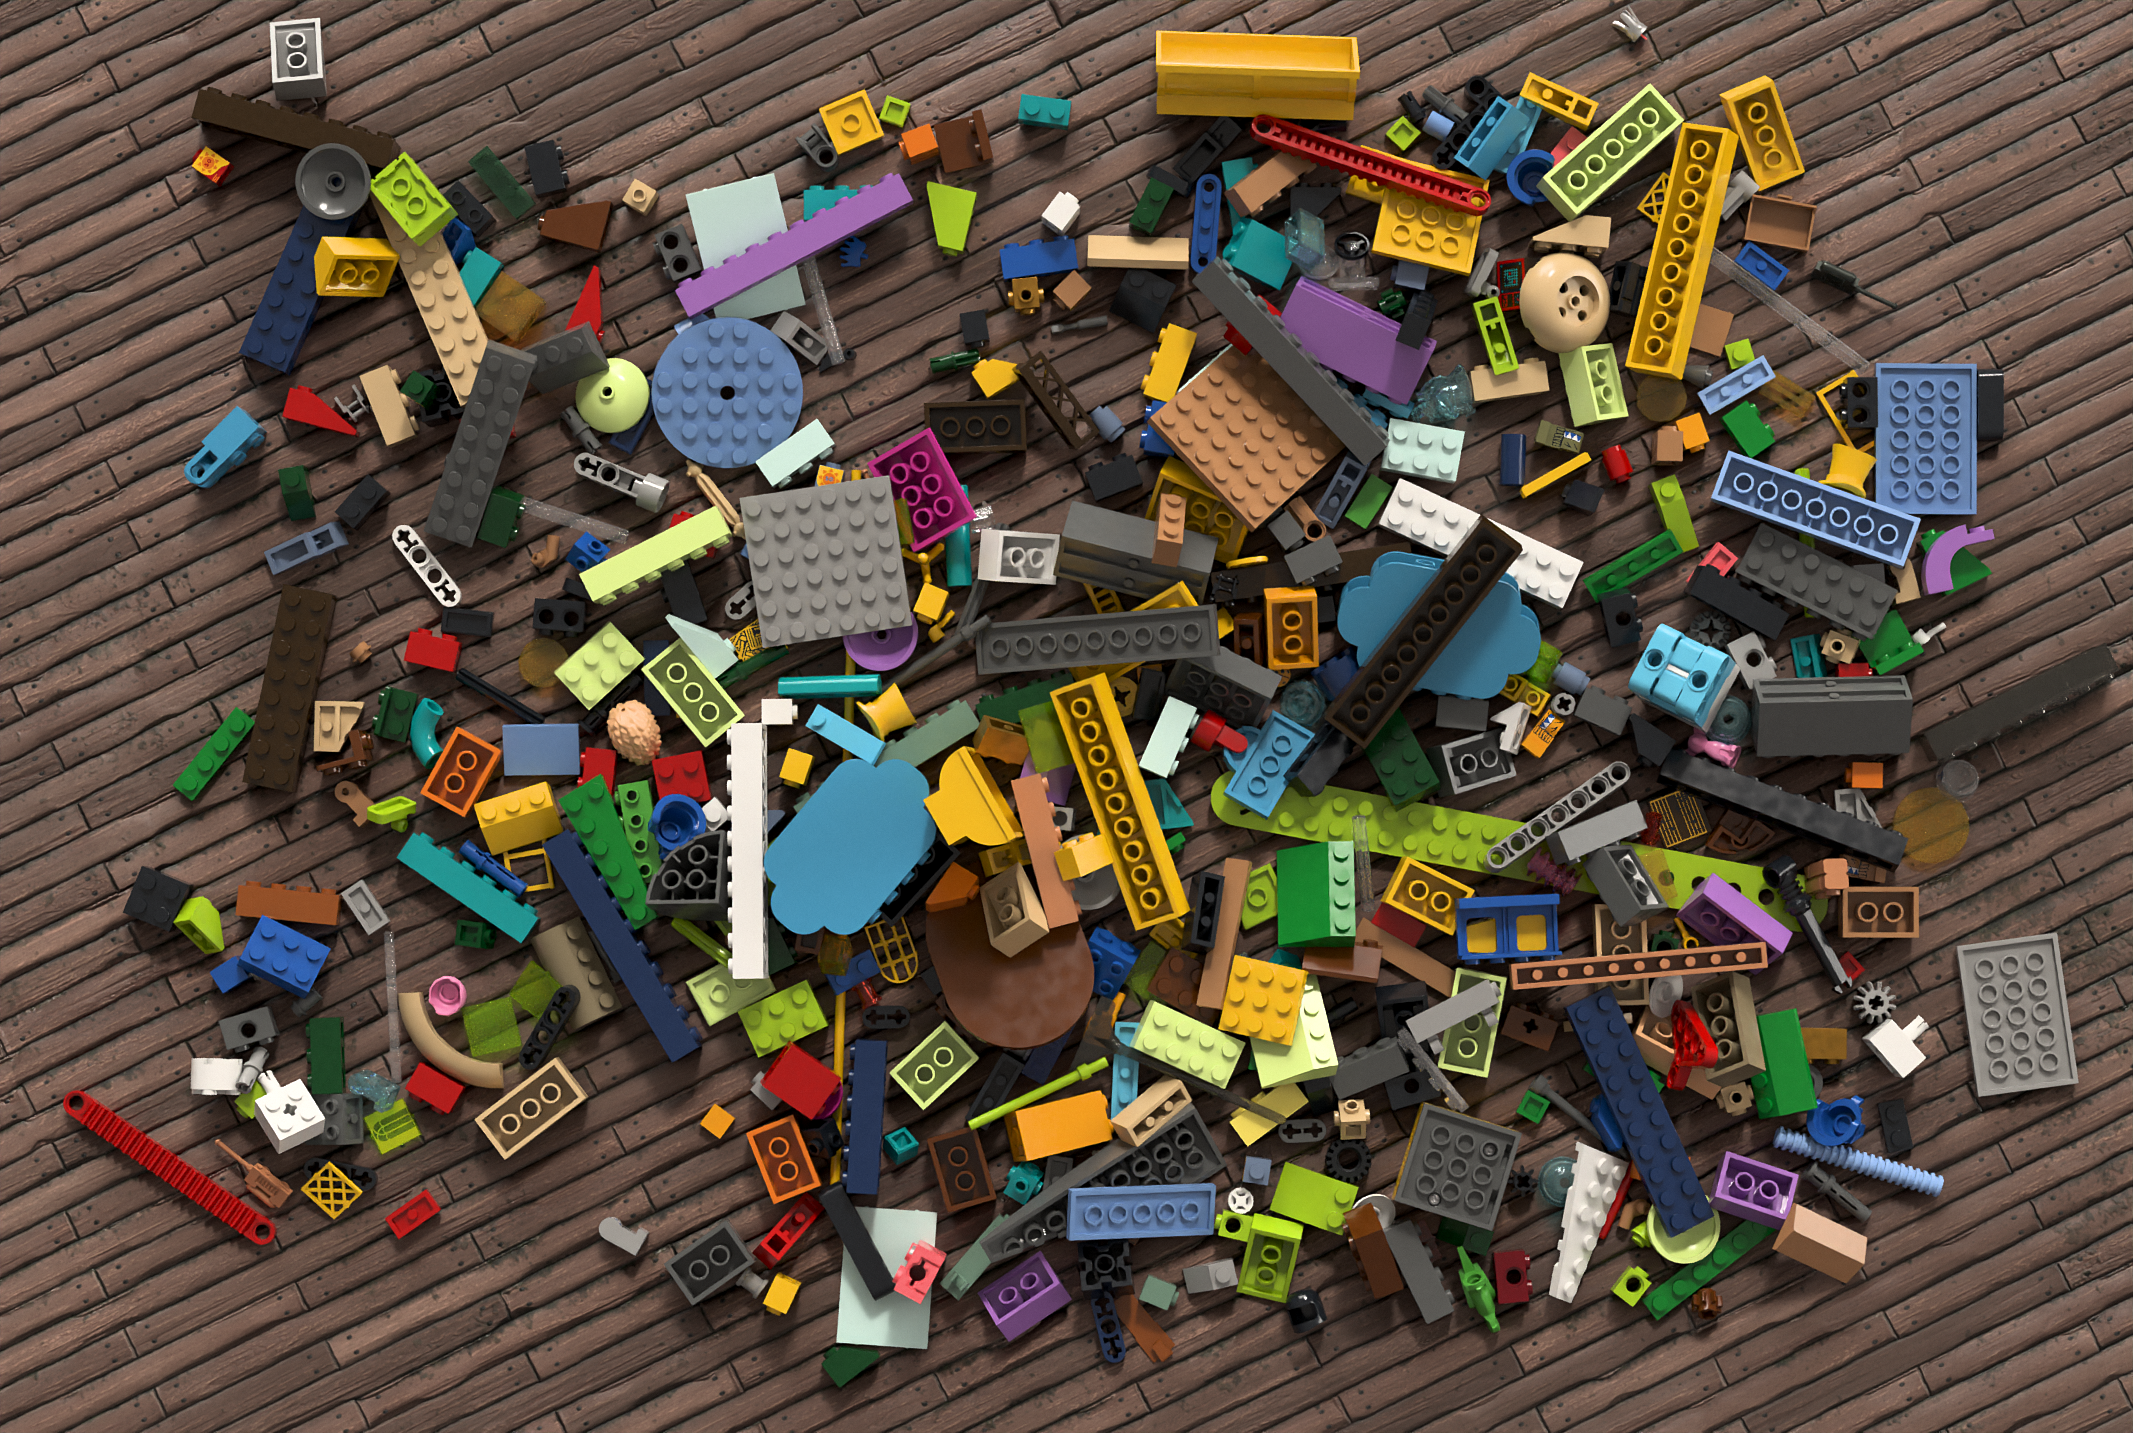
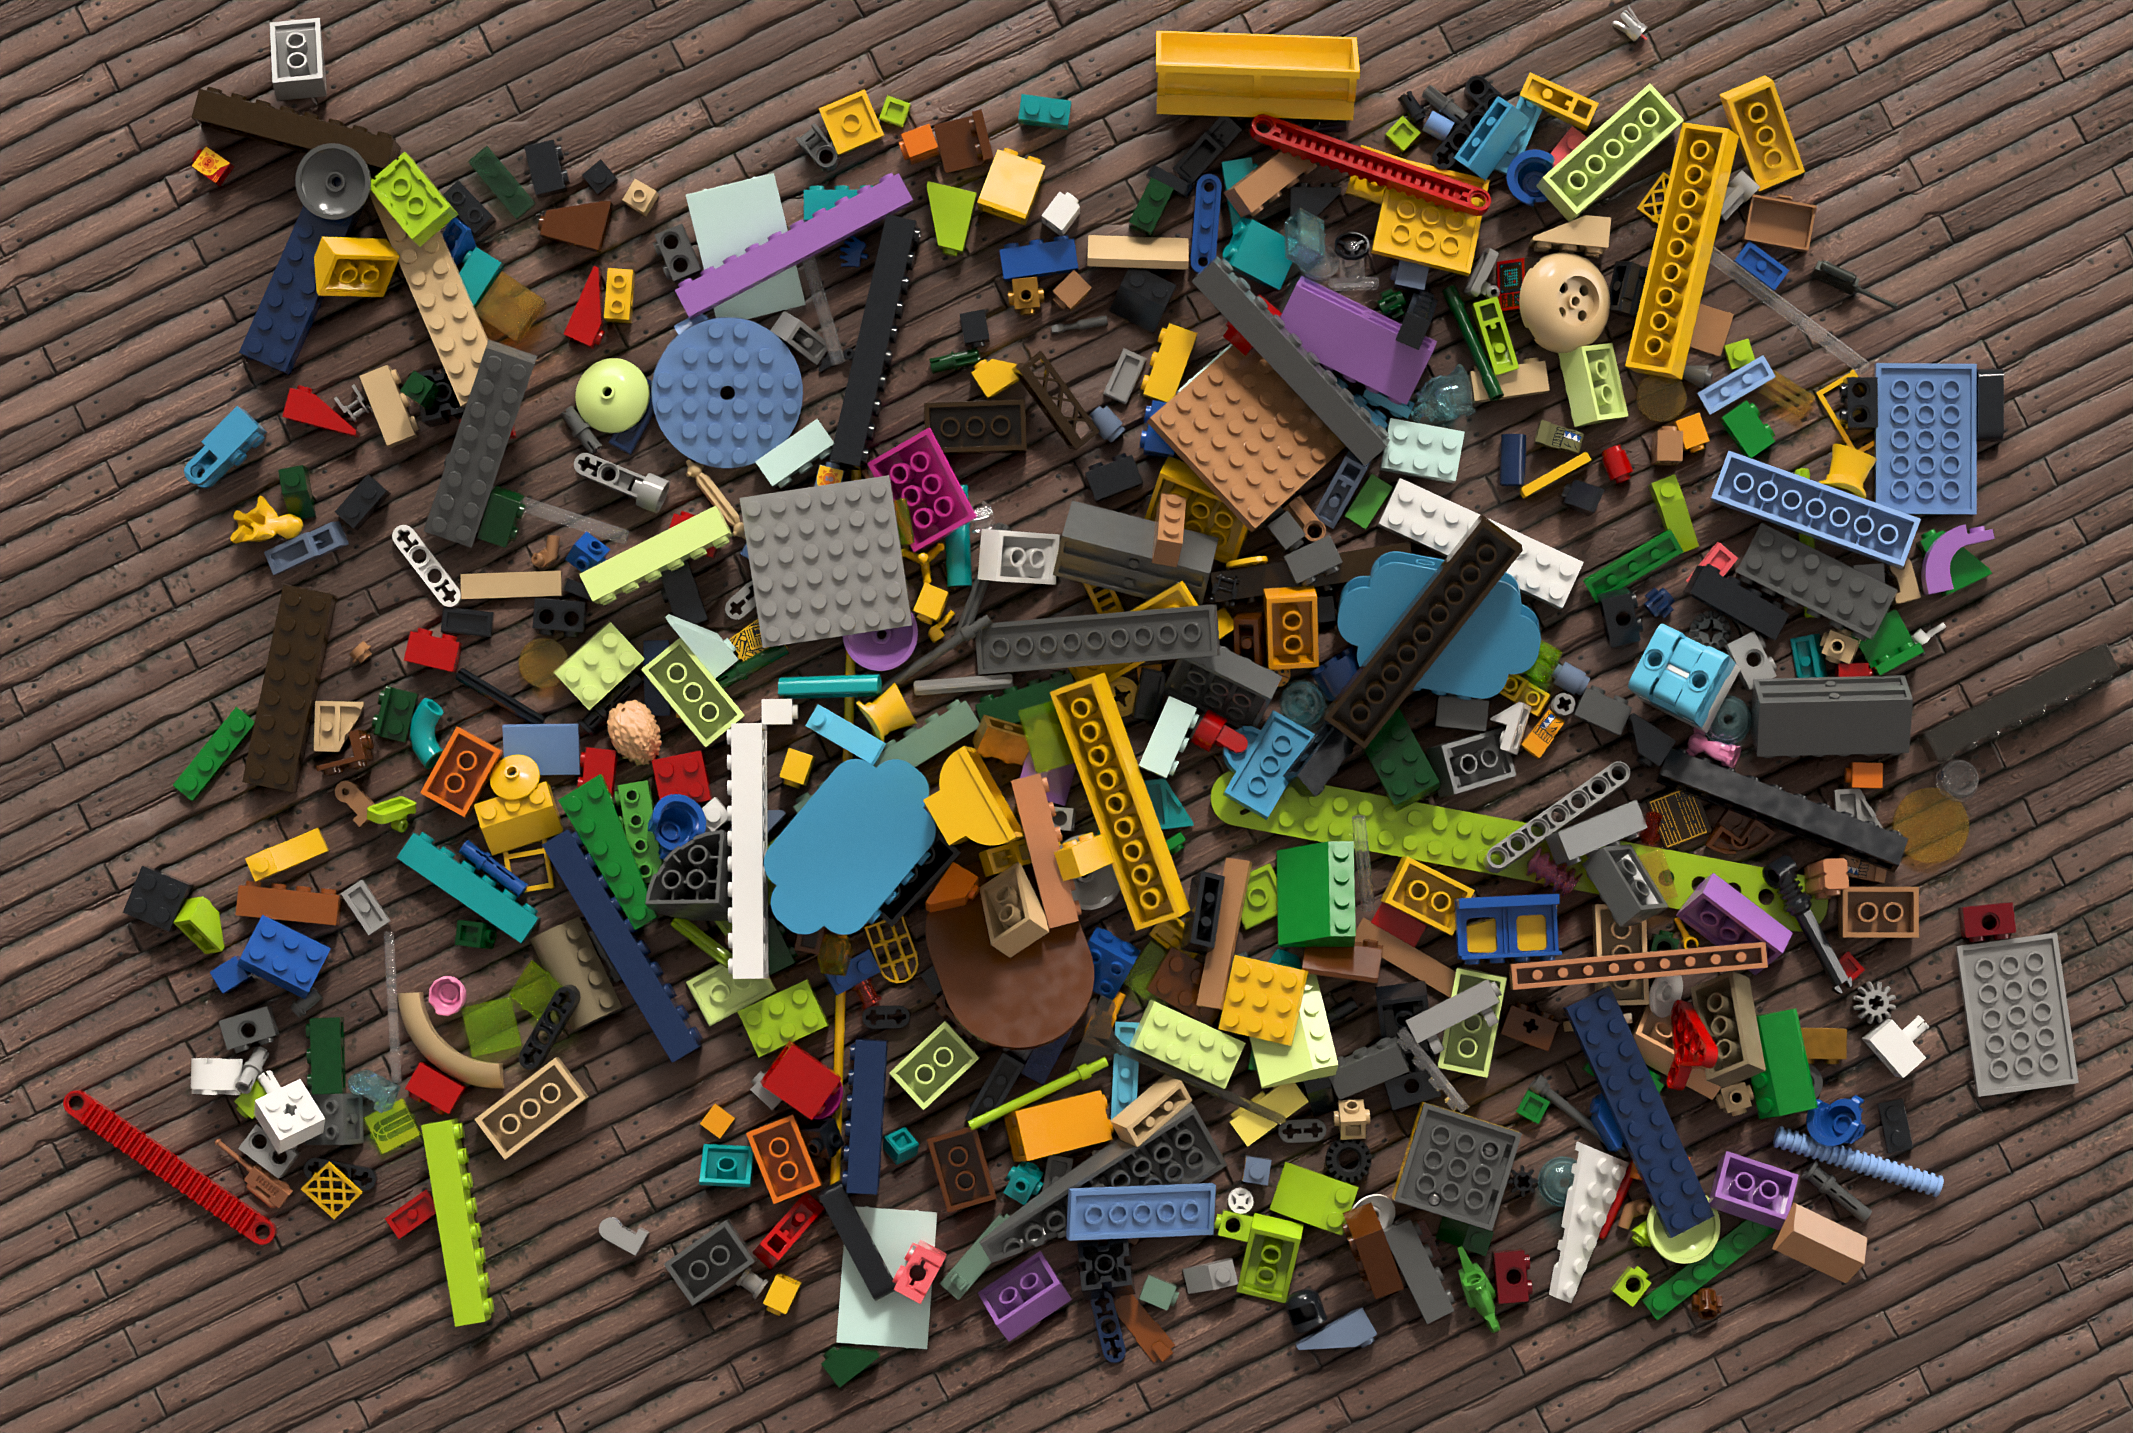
dark grey slope [521,321,610,394] -> none
none -> yellow animal [230,496,303,544]
none -> light grey brick [238,1123,300,1179]
none -> yellow slope [245,828,329,882]
none -> lime brick [421,1118,494,1327]
none -> tan tile [460,571,563,600]
none -> yellow dish [490,755,540,801]
none -> black plate [582,159,618,196]
none -> yellow brick [604,268,636,323]
none -> teal slope [699,1144,754,1187]
none -> black brick [830,214,921,471]
none -> light grey axle [913,673,1013,696]
none -> yellow slope [977,148,1045,226]
none -> light grey tile [1103,348,1147,405]
none -> sand blue slope [1295,1306,1377,1350]
none -> dark green piece [1442,285,1504,401]
none -> dark blue gear [1644,588,1675,618]
none -> dark red brick [1958,902,2016,942]

